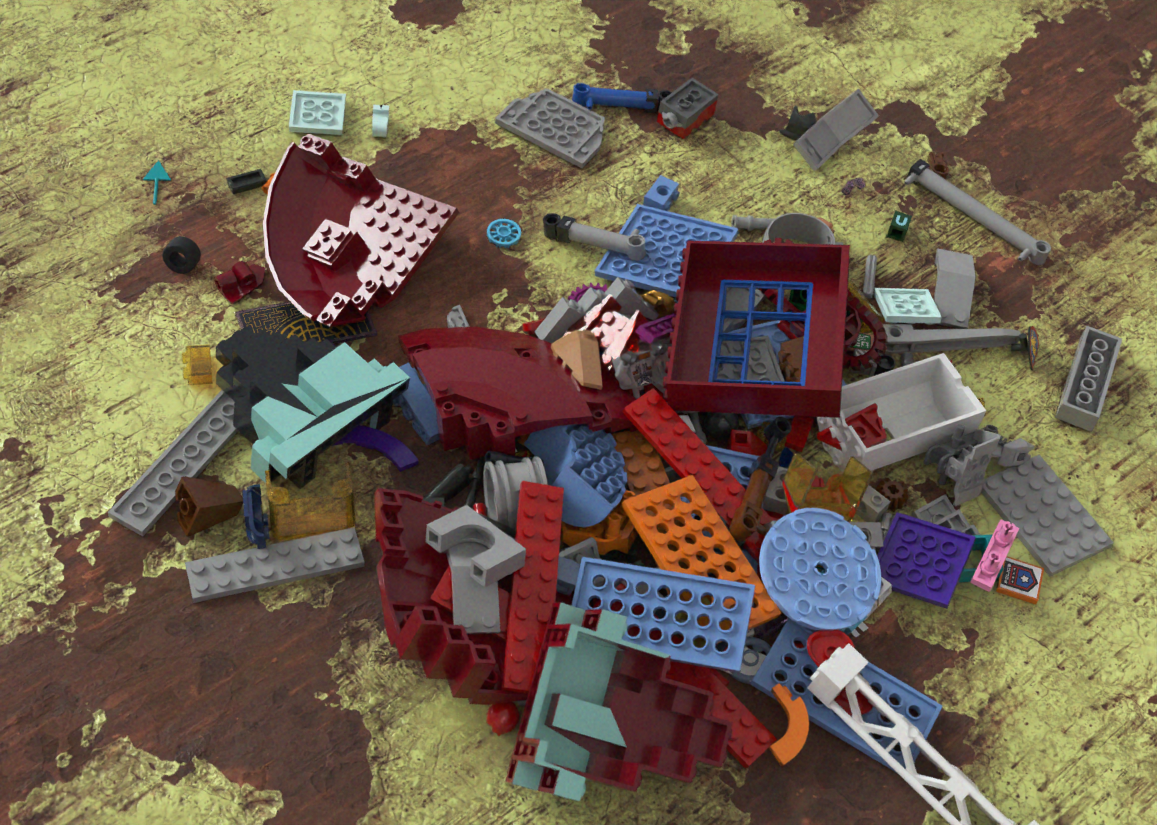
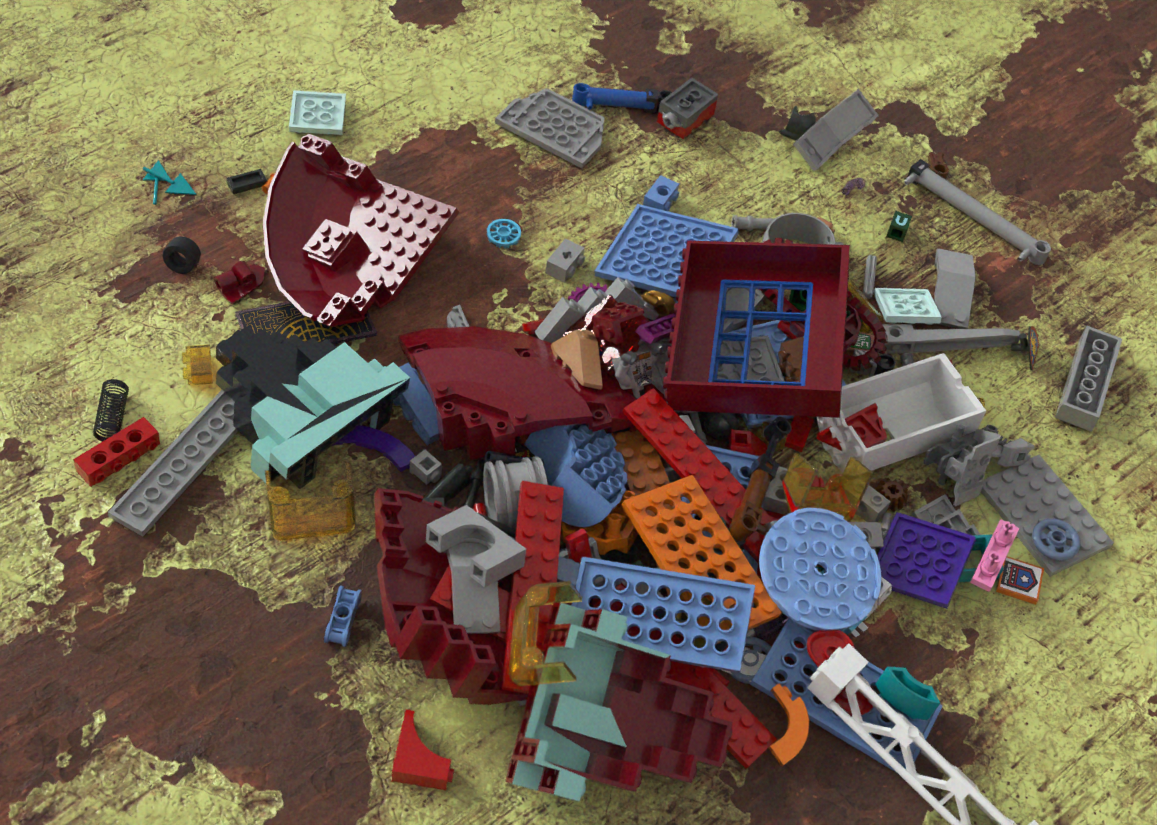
reddish brown slope [175,476,243,537] -> none
light grey plate [185,527,364,603] -> none
dark blue plate [243,484,270,549] -> none
light aqua leg [372,105,389,137] -> none
red hair [486,702,520,736] -> none
light grey piece [543,213,646,261] -> none
clear blue tile [779,447,799,469] -> none
none -> red brick [73,417,160,487]
none -> black piece [93,379,129,442]
none -> teal piece [143,167,196,195]
none -> medium blue piece [324,585,362,647]
none -> red arch [392,709,454,790]
none -> light grey brick [410,450,442,485]
none -> clear yellow windscreen [509,581,582,686]
none -> light grey brick [545,238,585,283]
none -> red plate [564,528,592,564]
none -> dark red bracket [592,302,644,344]
none -> teal brick [875,666,940,721]
none -> sand blue plate [1032,518,1081,561]

